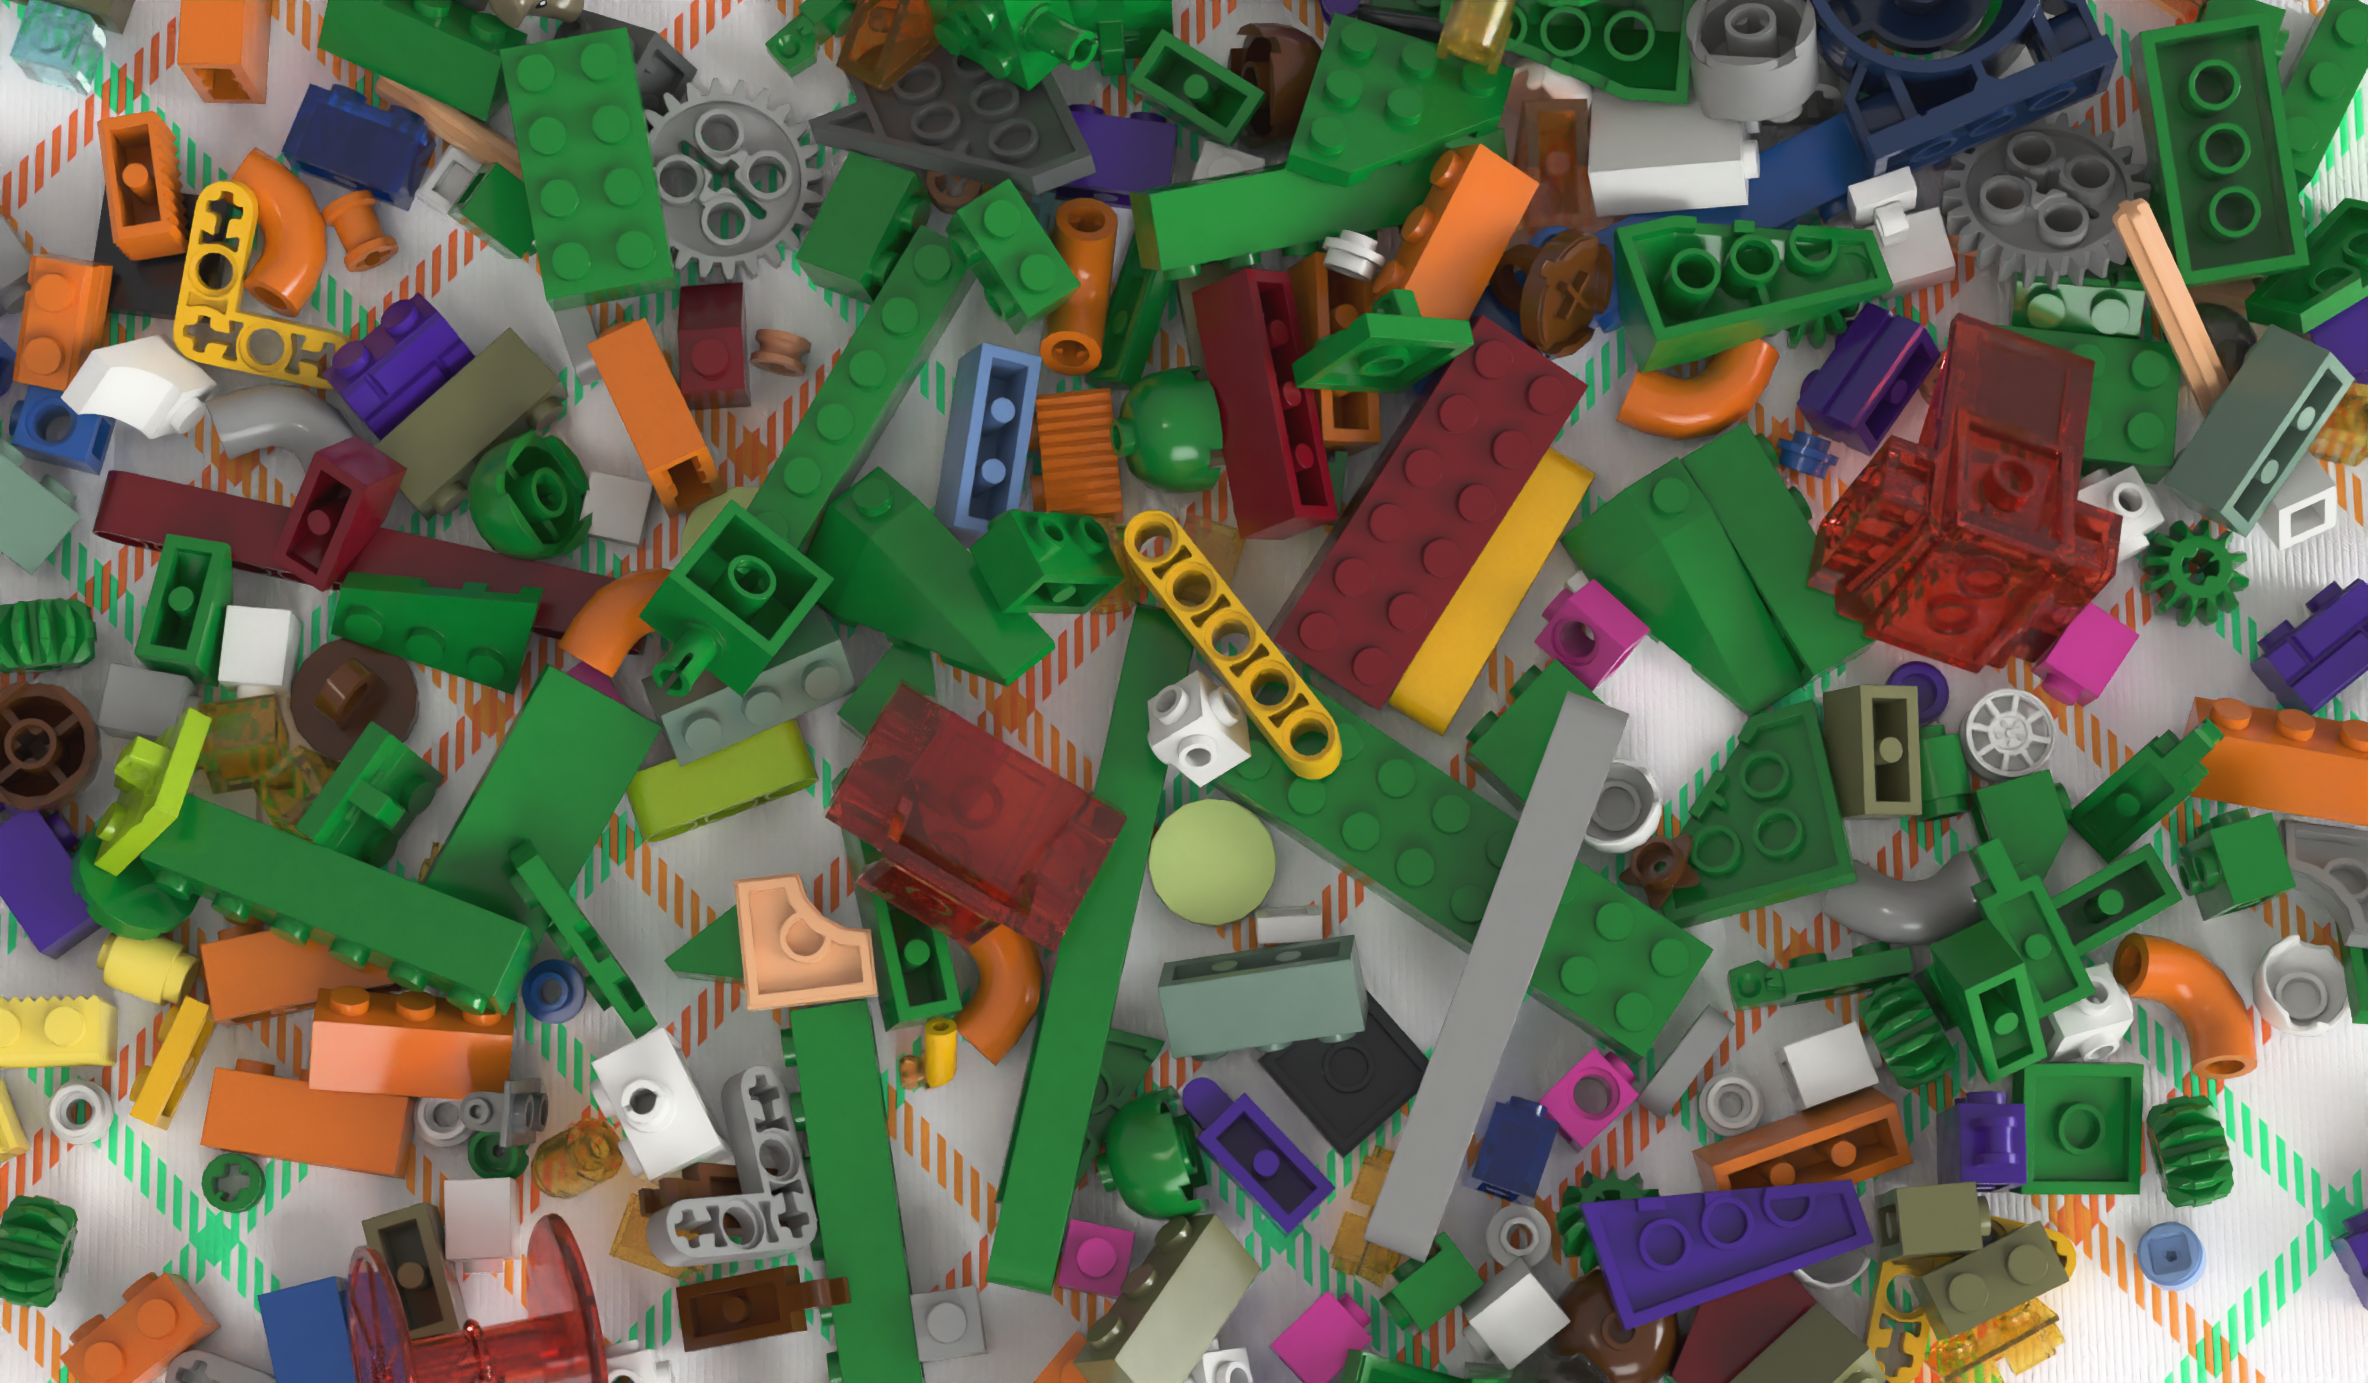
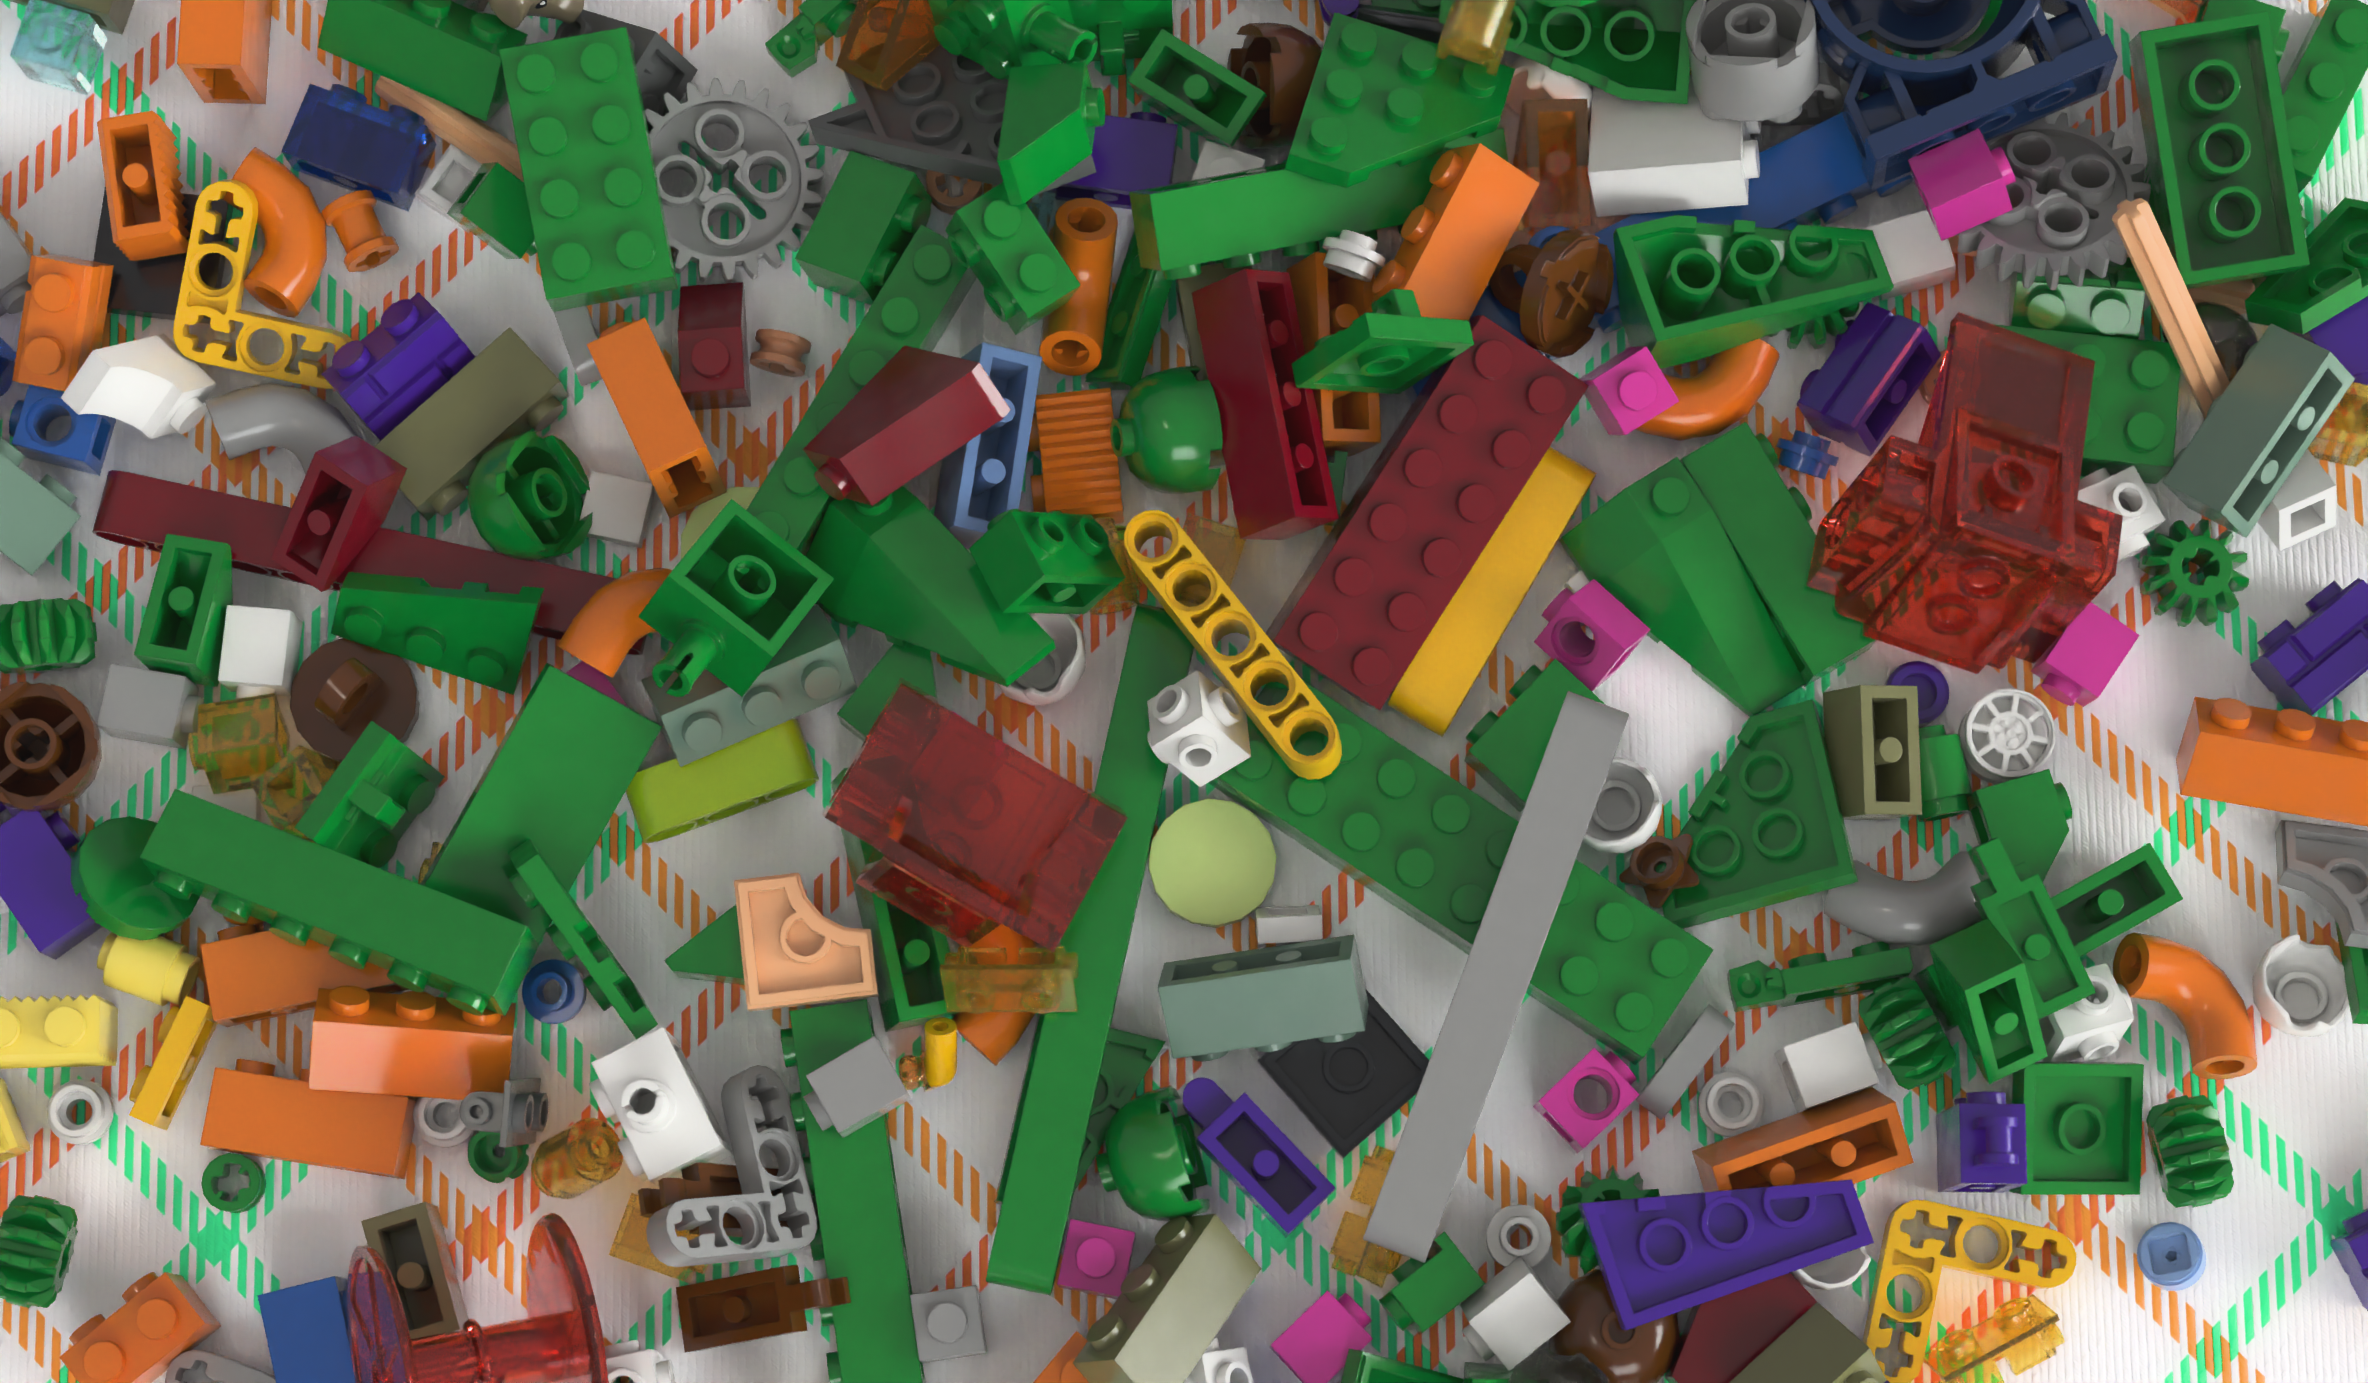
lime hinge [93,707,212,877] -> none
white brick [444,1177,521,1274] -> none
clear blue brick [1463,1096,1560,1205] -> none
white tile [1847,166,1917,247] -> none
olive brick [1874,1181,1991,1262] -> none
olive brick [1908,1220,2070,1340] -> none
green hinge [2067,717,2225,864] -> none
green brick [2177,807,2296,921] -> none
none -> dark red slope [803,345,1011,506]
none -> light grey brick [803,1036,911,1138]
none -> clear yellow hinge [940,946,1079,1014]
none -> green slope [997,62,1105,205]
none -> white hair [997,613,1086,706]
none -> dark pink brick [1579,346,1679,435]
none -> dark pink brick [1908,129,2016,241]

